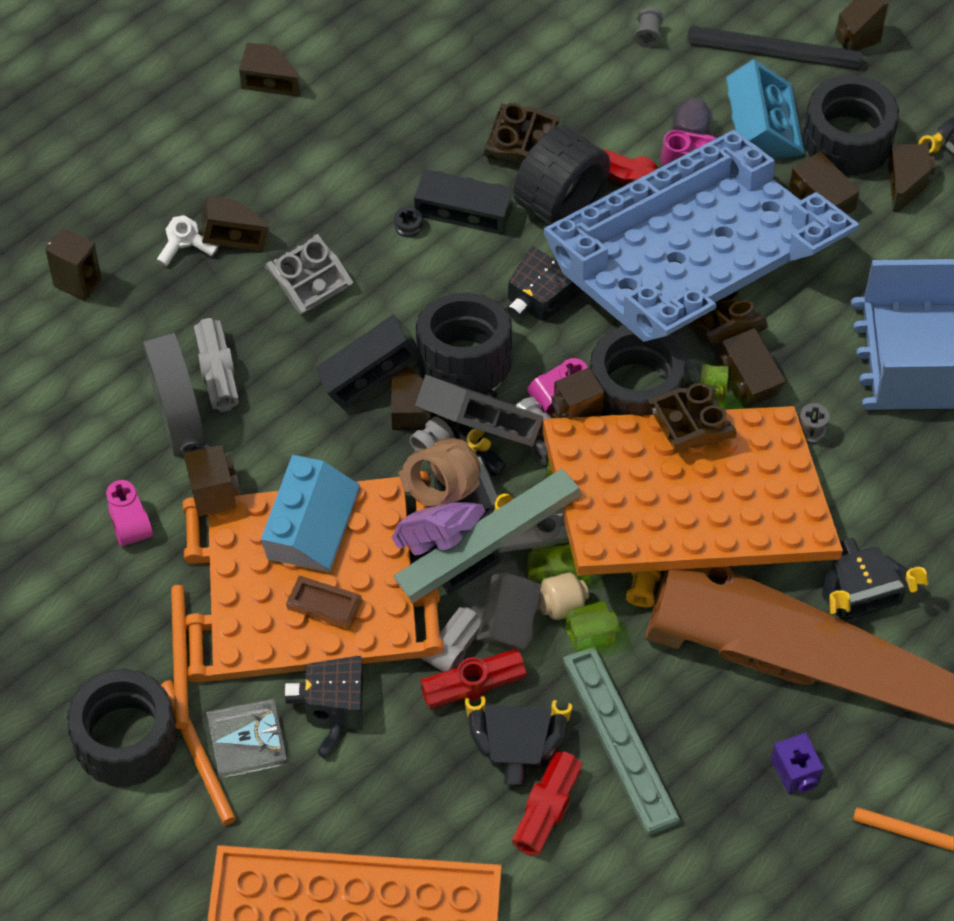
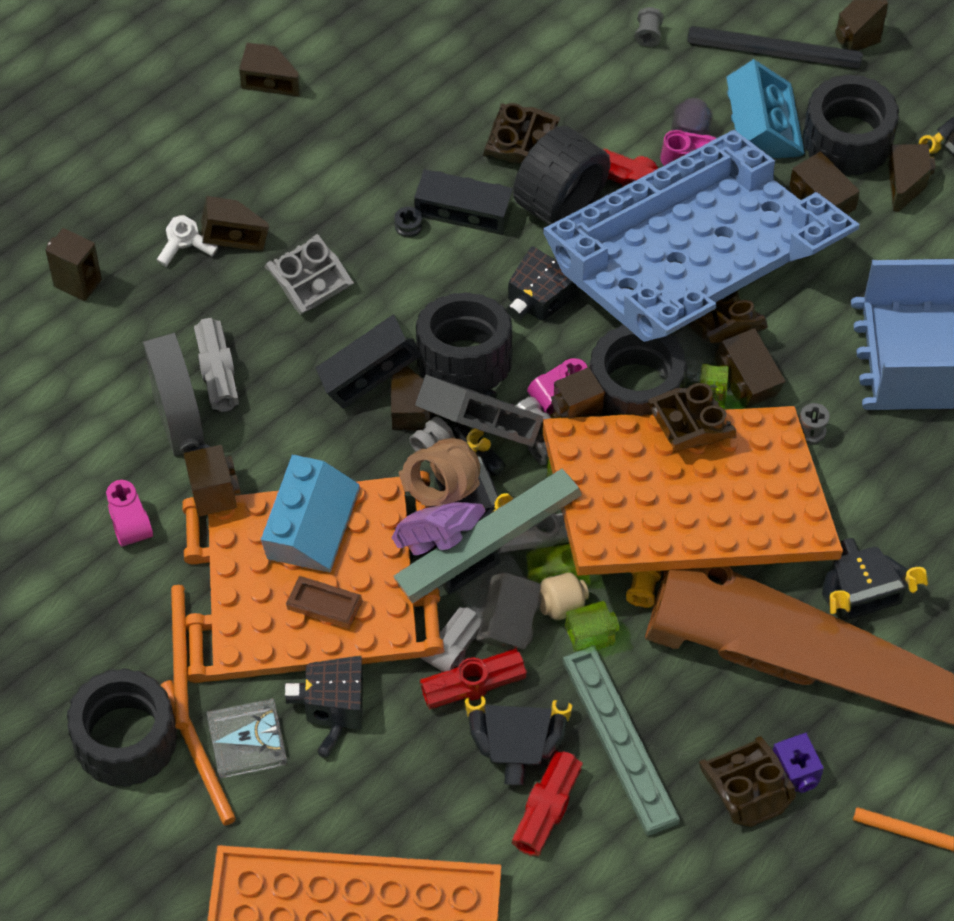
none -> dark brown slope [699,736,796,827]

